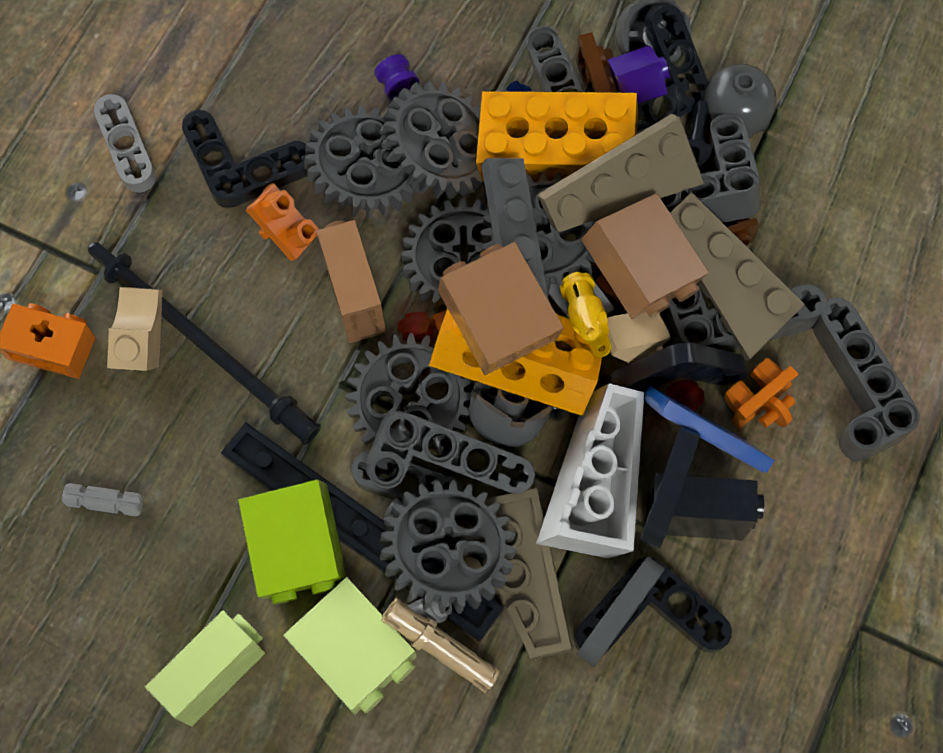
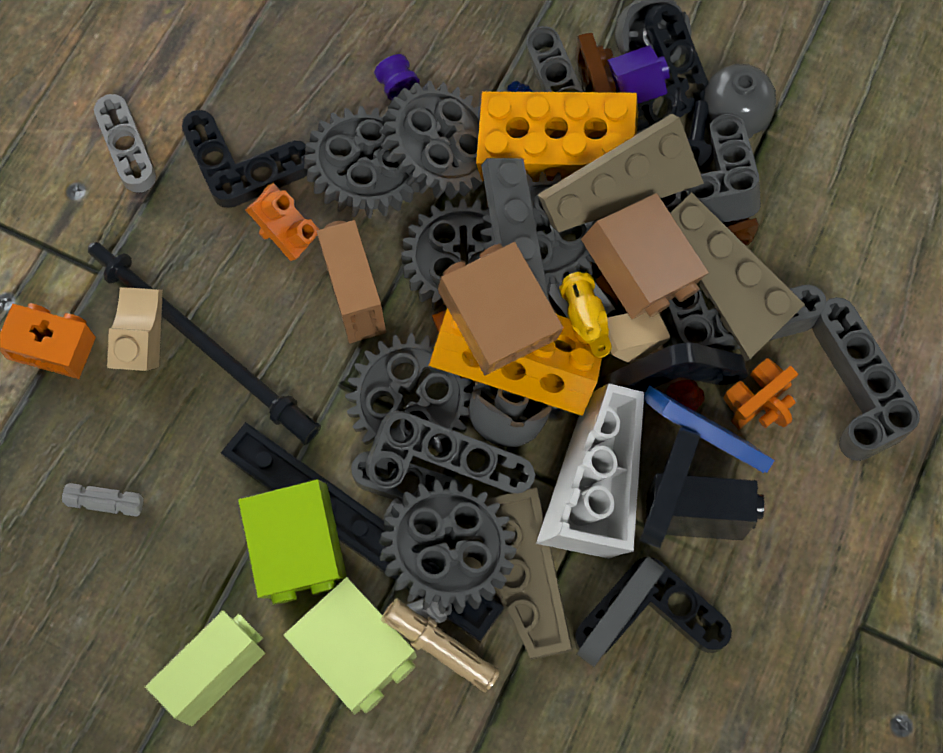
clear red plate [397,312,436,342] -> none

